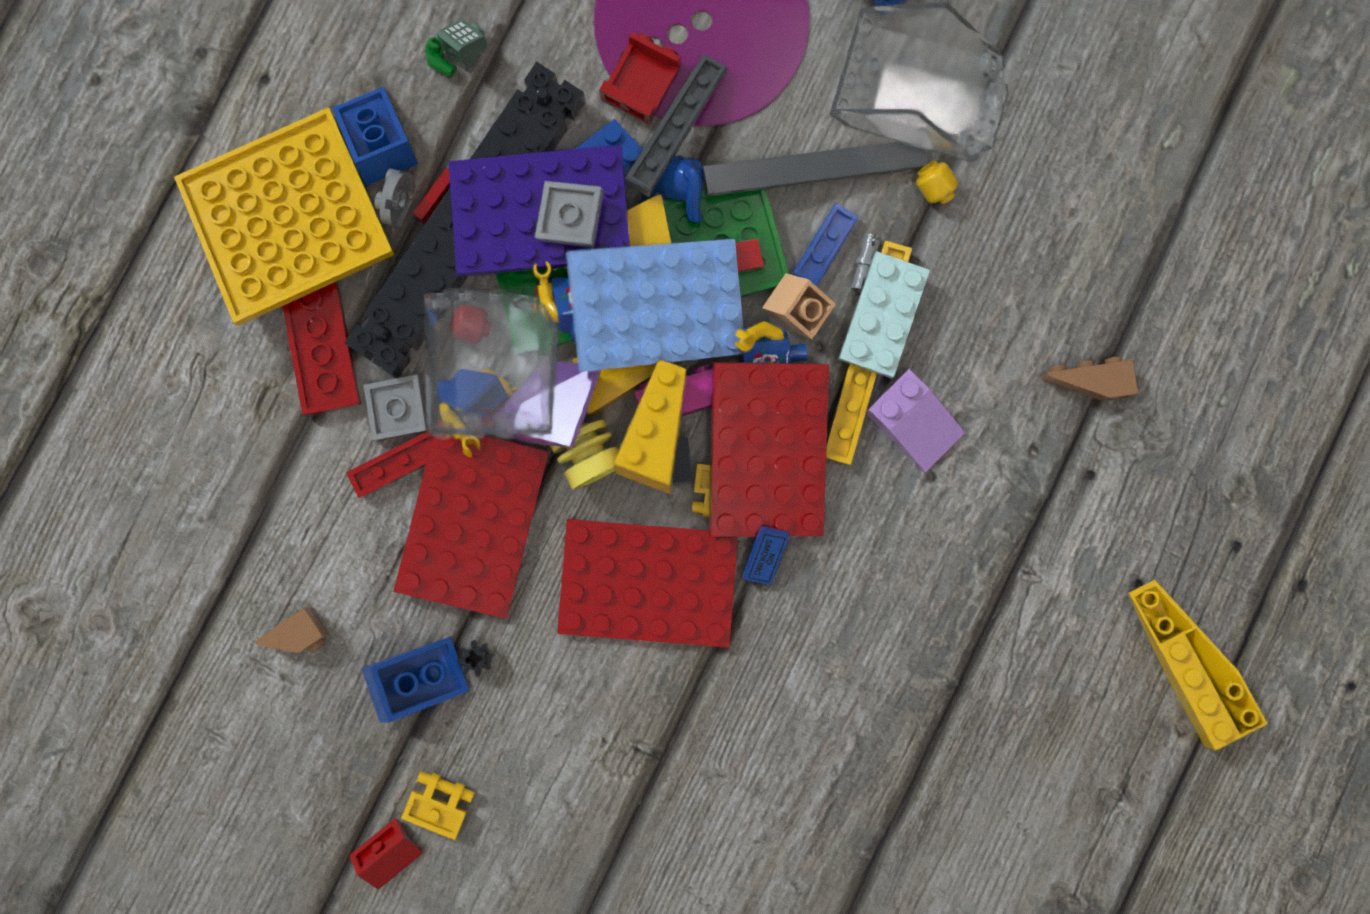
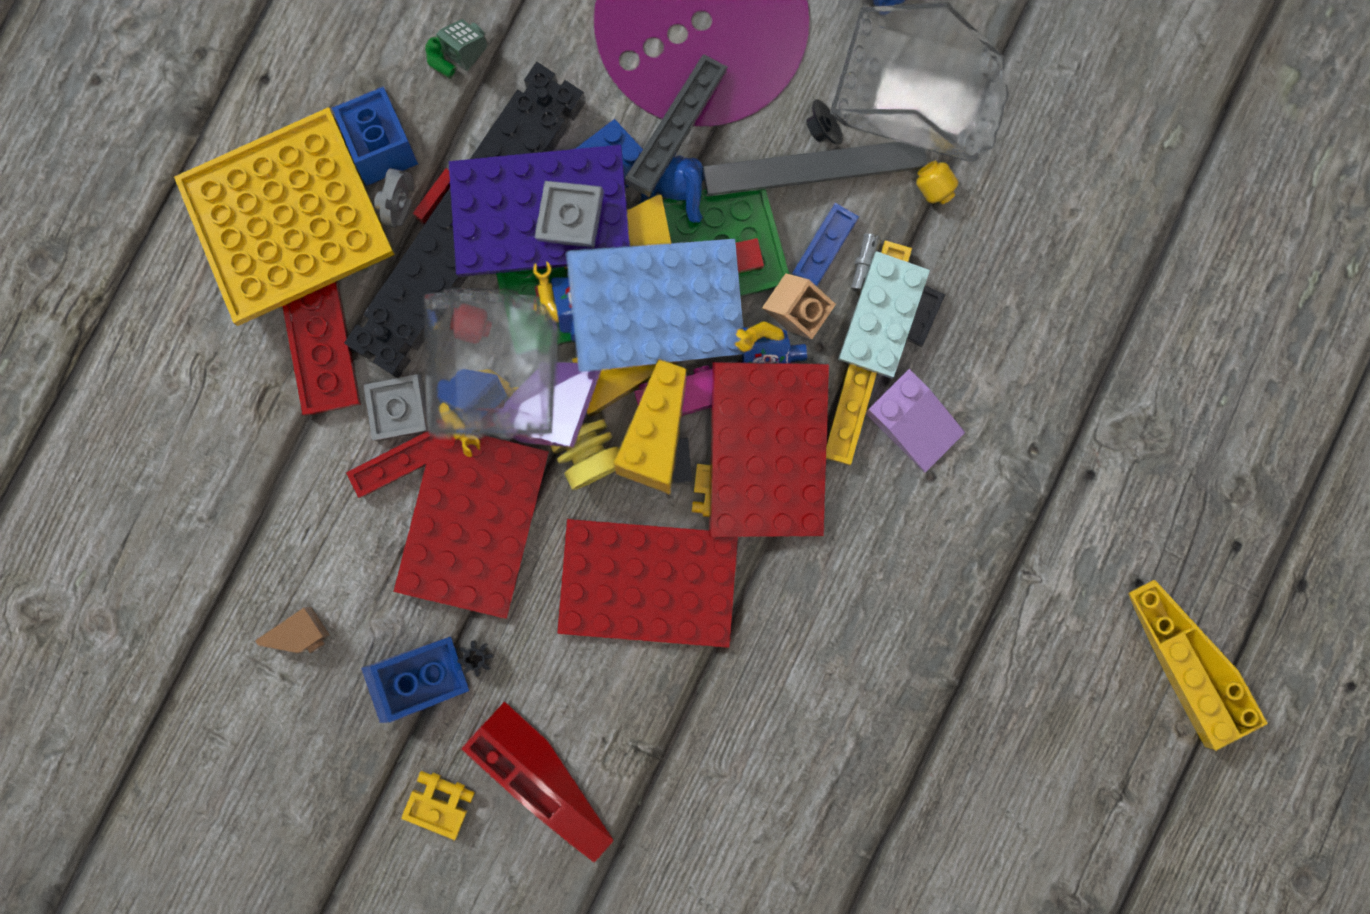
red panel [350,818,423,889] -> none
red panel [599,32,681,125] -> none
blue tile [742,526,790,585] -> none
medium nougat slope [1041,356,1139,401] -> none
none -> red wedge [461,701,614,863]
none -> black piece [806,99,843,144]
none -> black plate [906,286,946,347]

